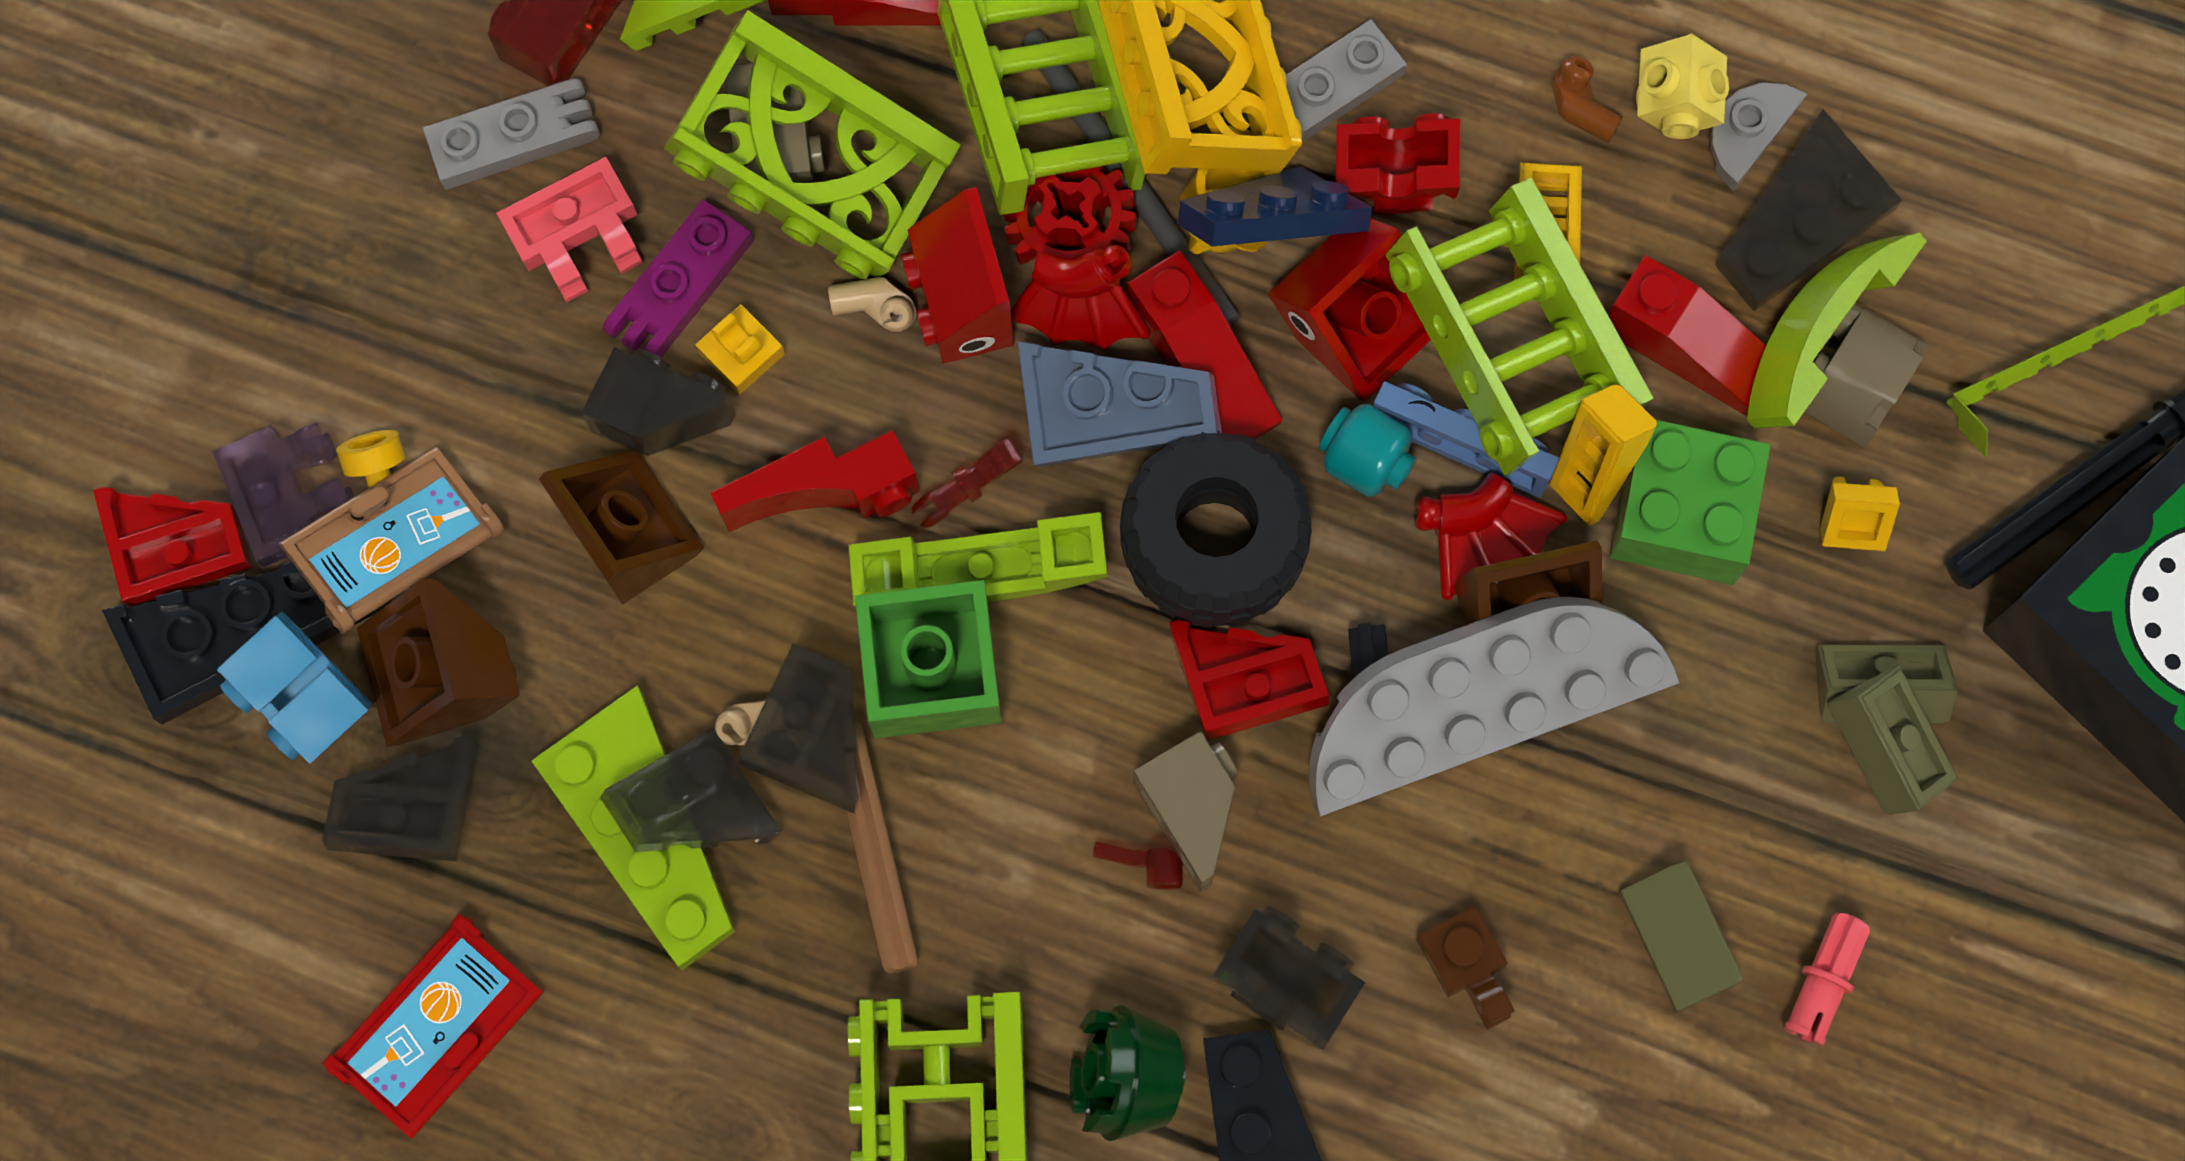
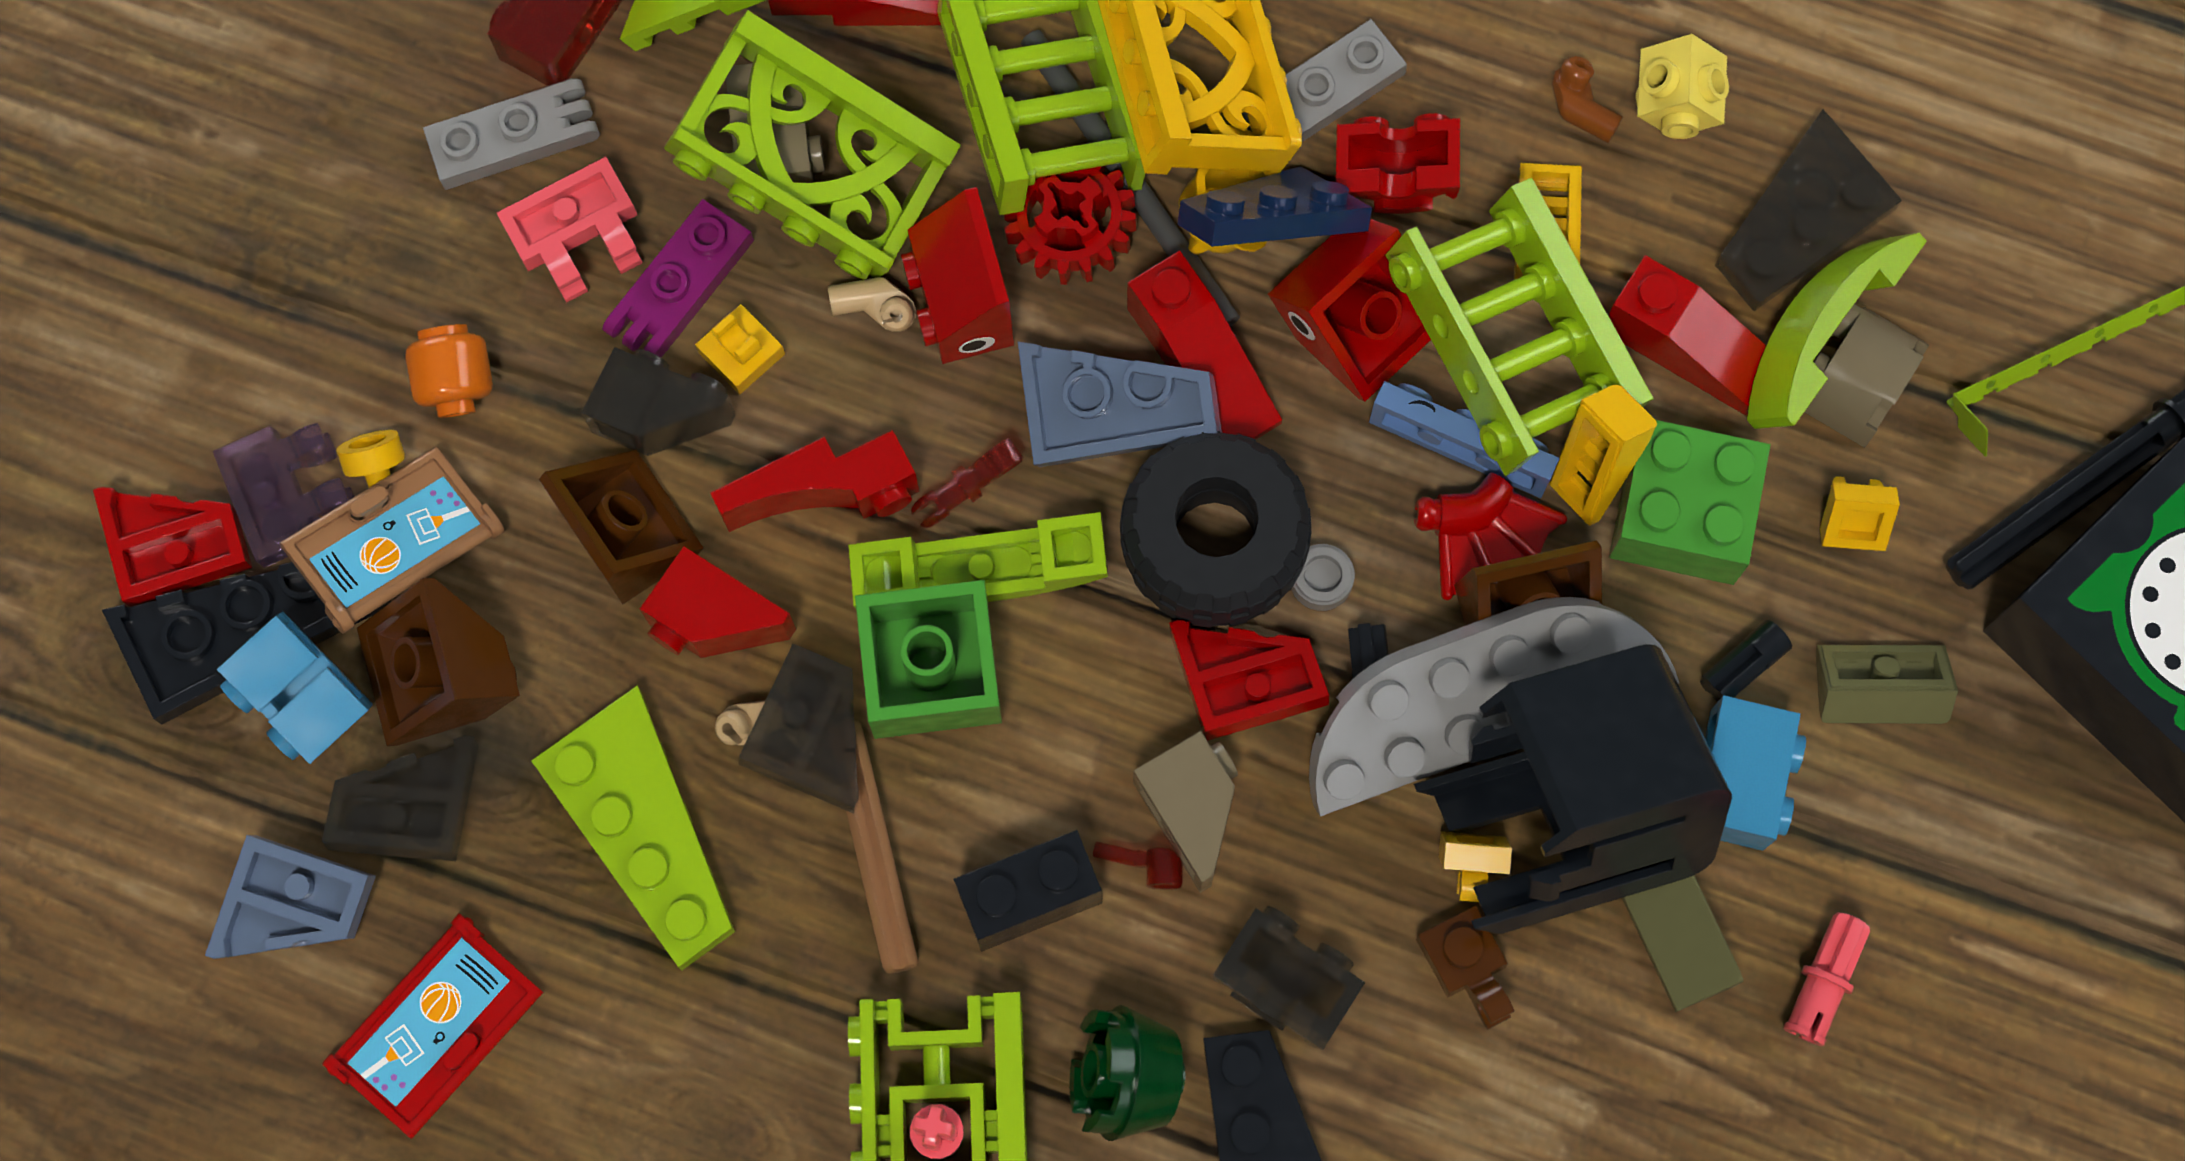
clear smoke wing [600,728,781,852] -> none
red arm [1010,245,1150,350] -> none
teal head [1318,403,1417,498] -> none
light grey plate [1709,83,1807,192] -> none
olive slope [1828,666,1959,815] -> none
none -> sand blue wing [205,835,376,959]
none -> orange head [405,324,493,418]
none -> red slope [640,546,797,658]
none -> coral axle [910,1104,963,1159]
none -> black brick [954,830,1102,952]
none -> light grey tile [1291,544,1355,611]
none -> black piece [1414,644,1732,934]
none -> yellow tile [1438,831,1512,902]
none -> black piece [1700,620,1792,702]
none -> dark azure piece [1705,695,1806,851]

